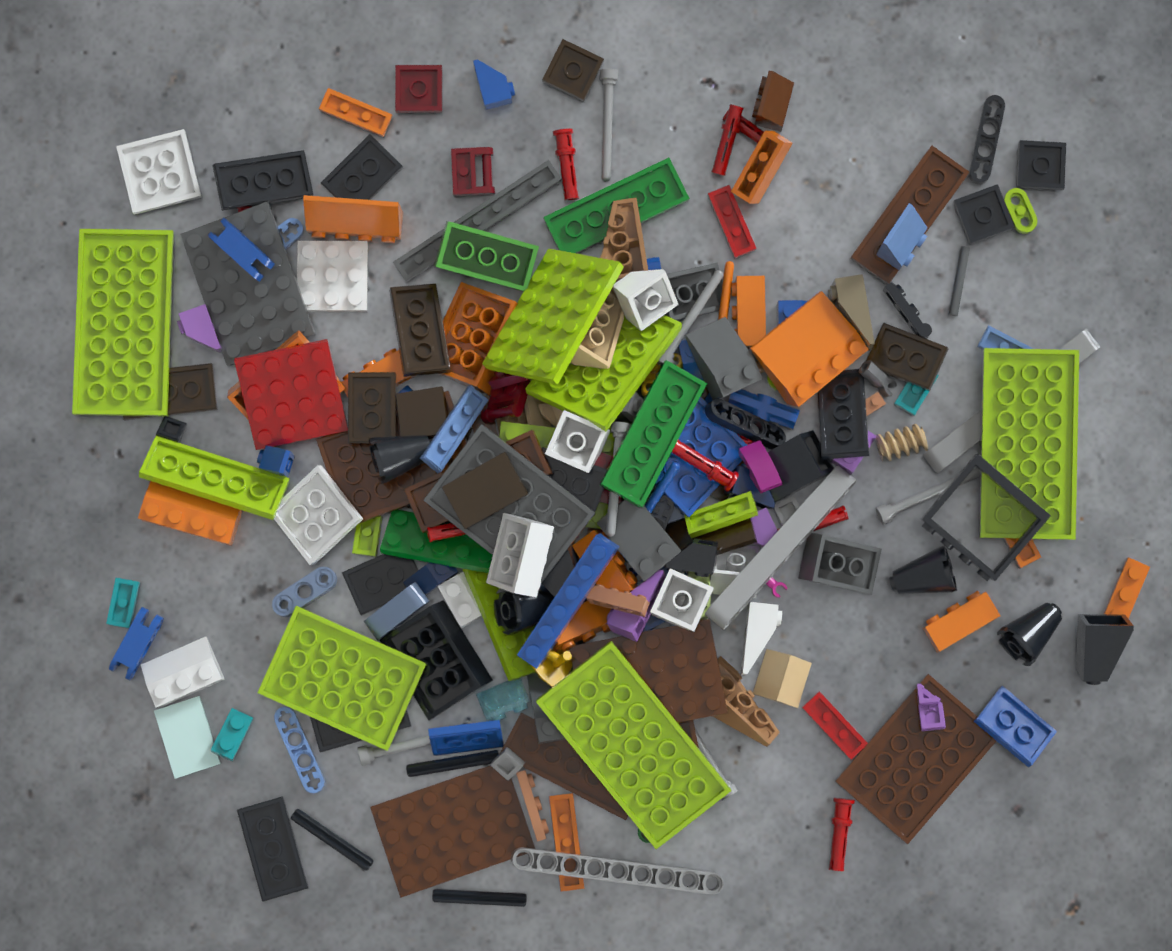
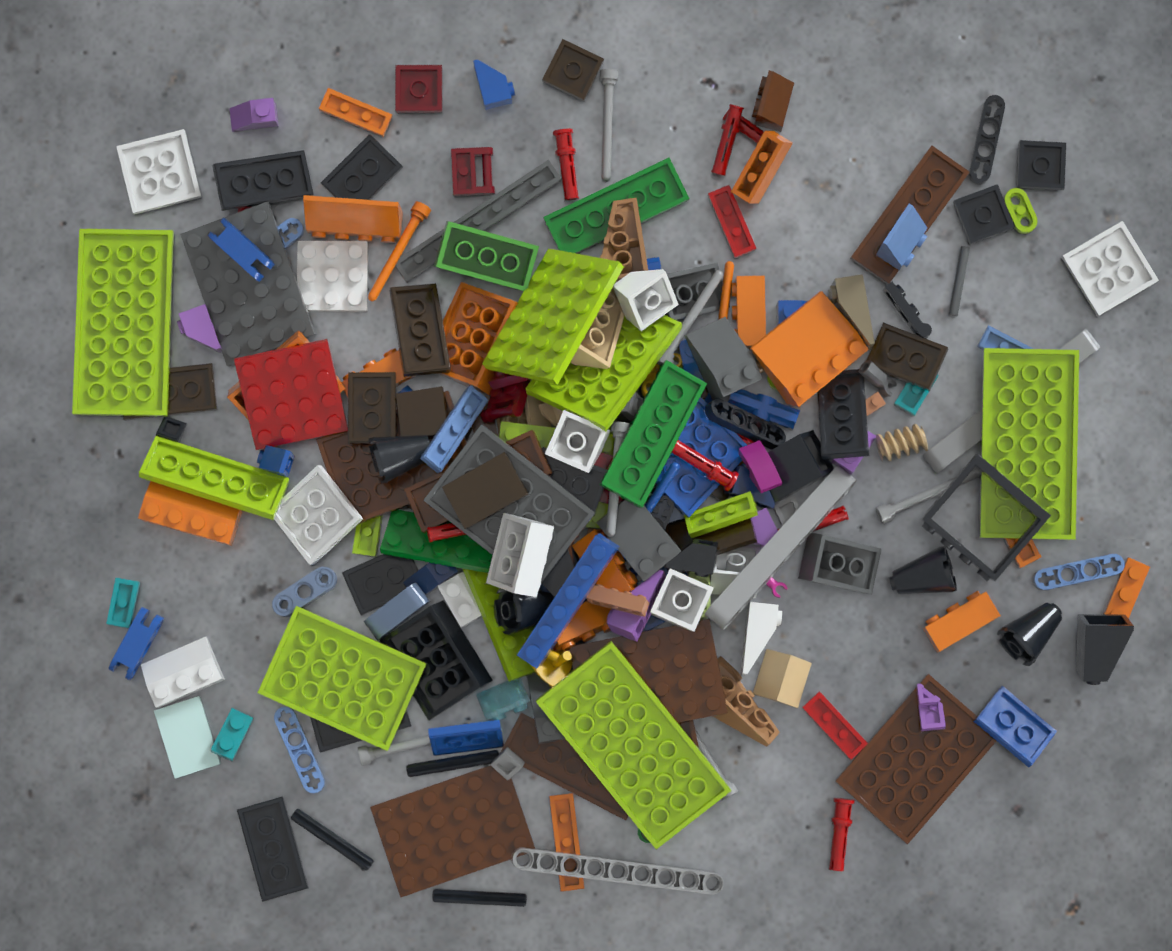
nougat plate [516,770,550,842] -> none
none -> medium lavender slope [229,98,279,132]
none -> orange piece [368,201,431,301]
none -> medium blue beam [1033,554,1125,590]
none -> white plate [1061,221,1159,317]

